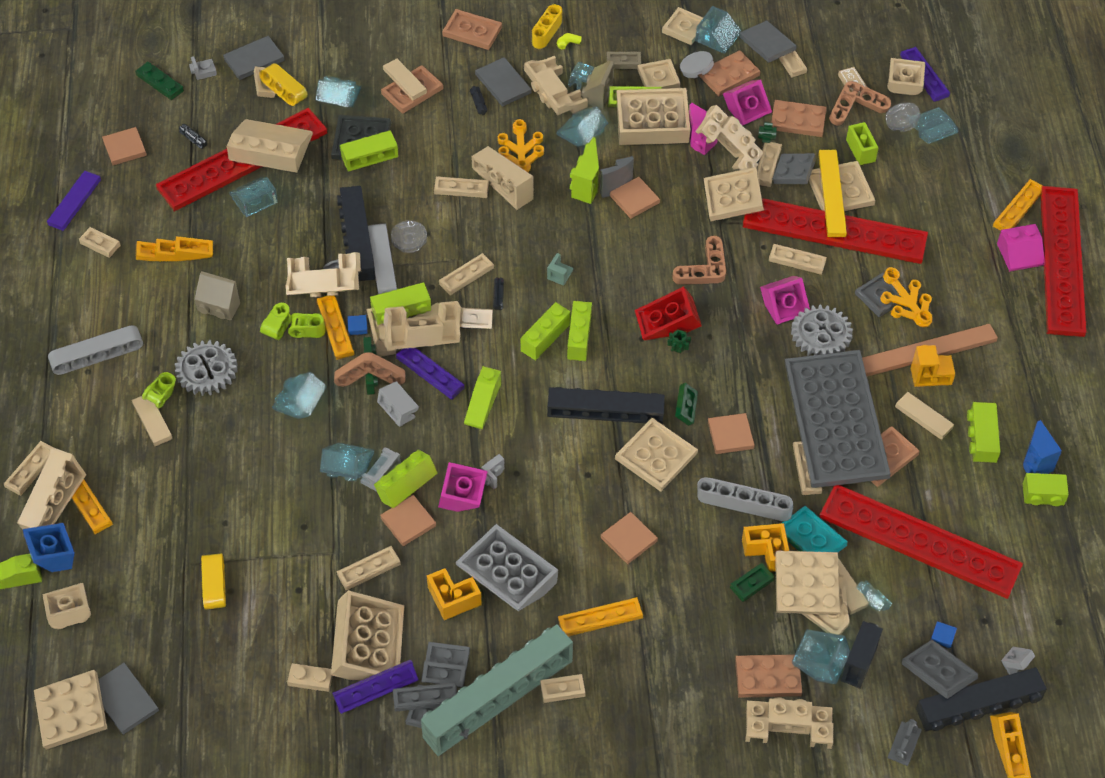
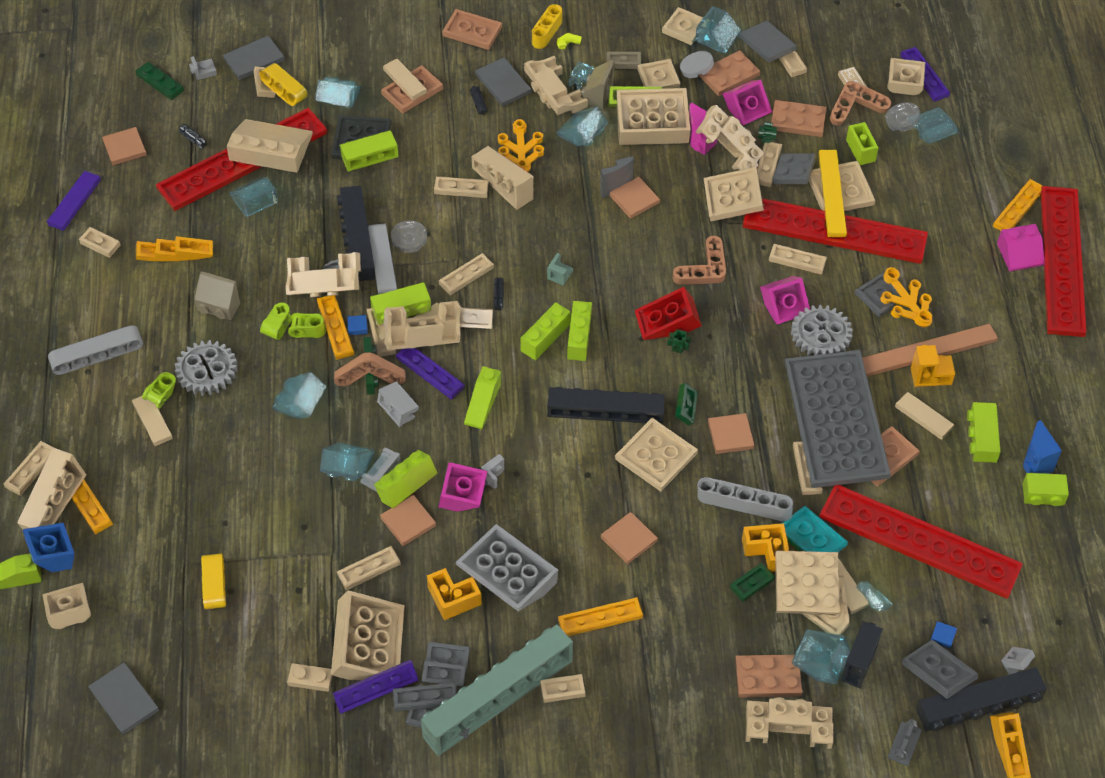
tan plate [34,670,107,750] -> none
lime slope [570,137,599,204] -> none

